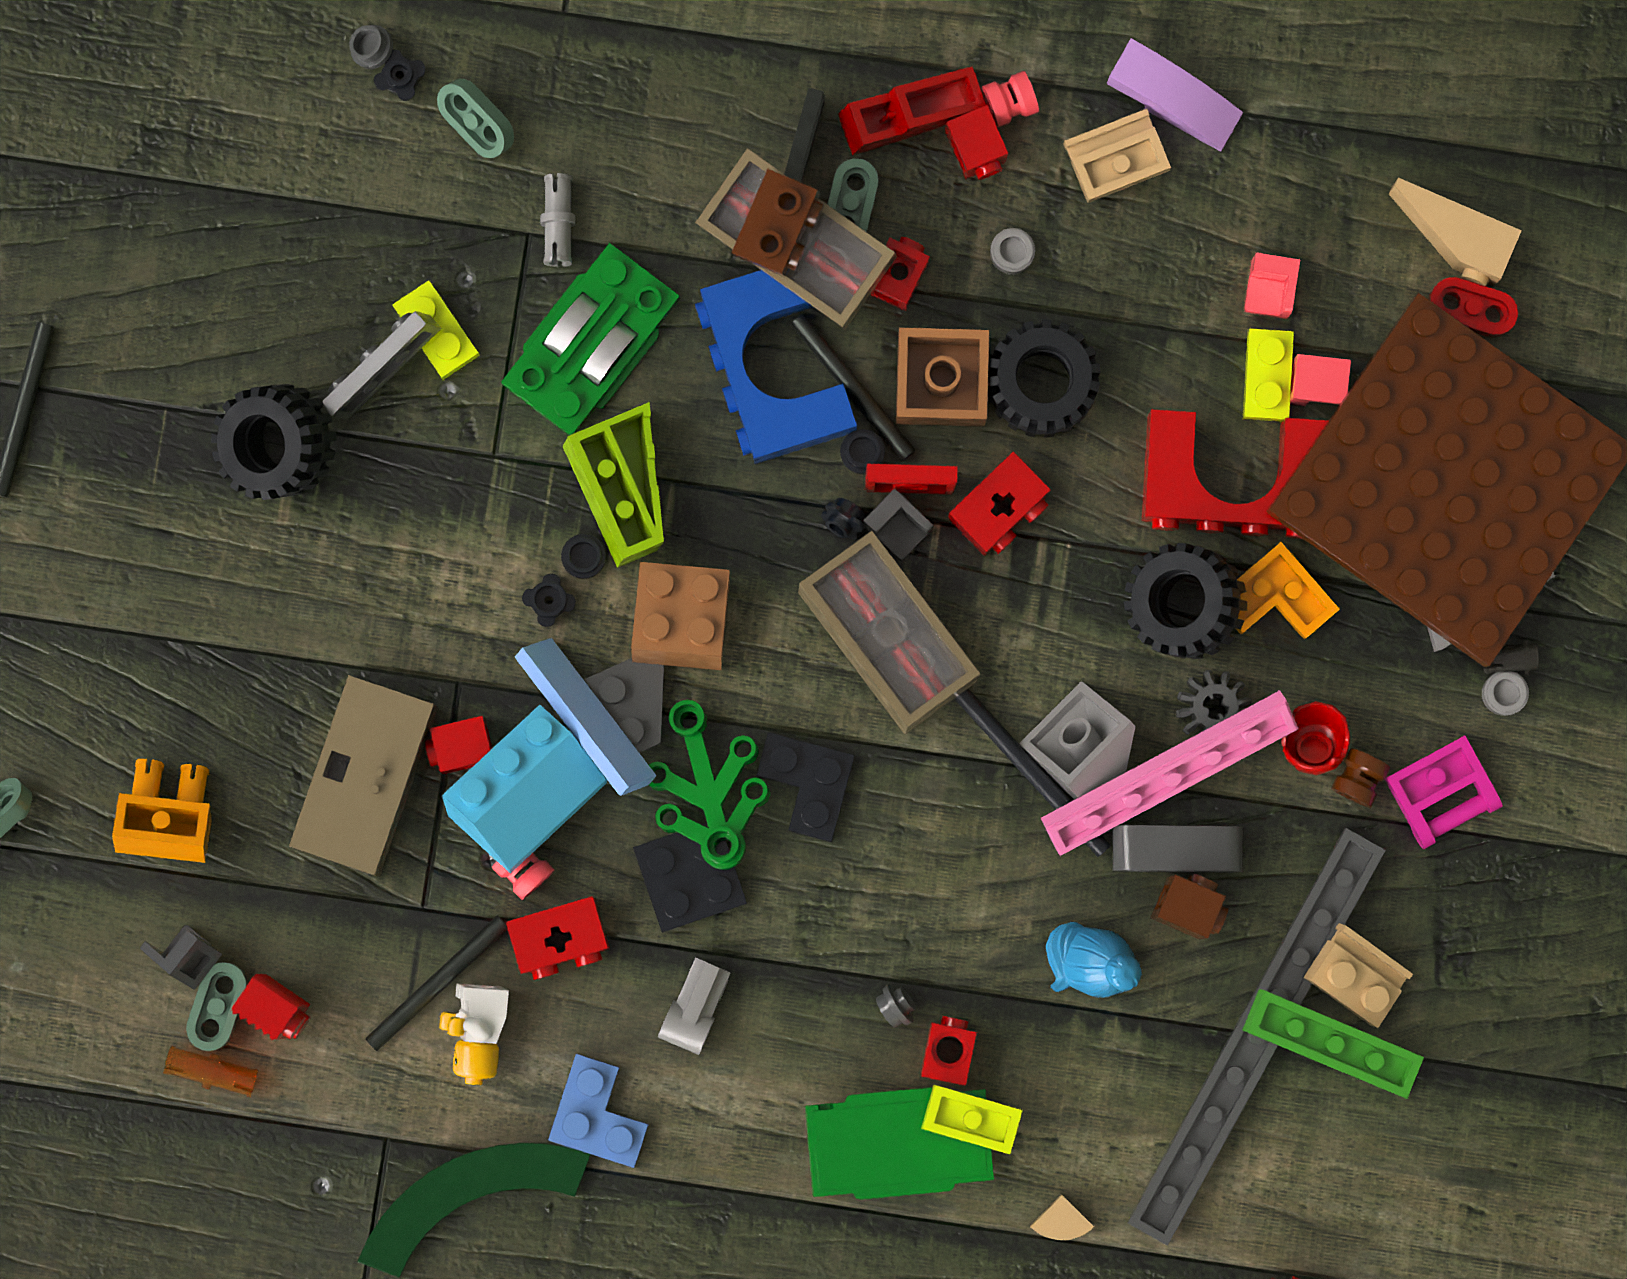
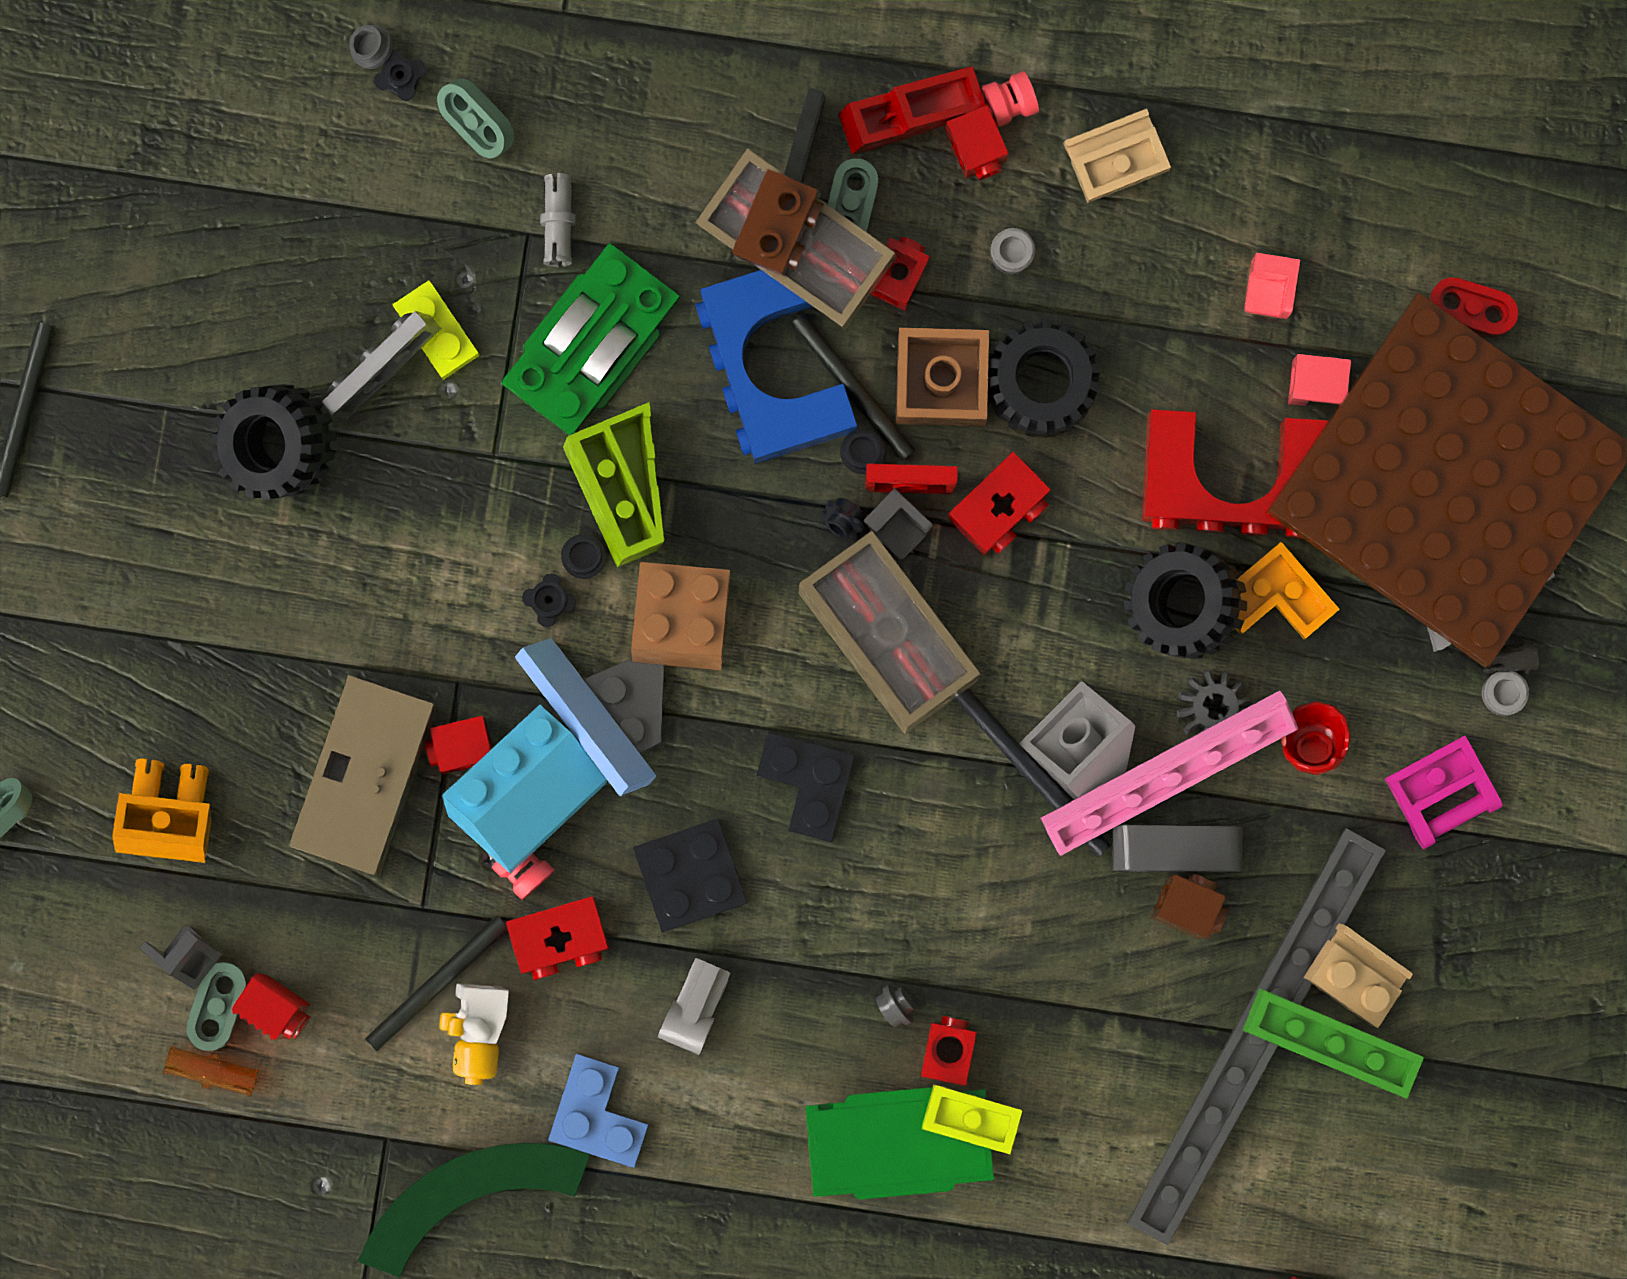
green plant [649,700,770,870] -> none
tan tile [1030,1194,1094,1240] -> none
dark azure hair [1046,922,1142,998] -> none
lavender slope [1107,38,1243,152] -> none
neon yellow plate [1243,329,1294,421] -> none
reddish brown wheel [1331,748,1391,808] -> none
tan slope [1389,178,1522,286] -> none

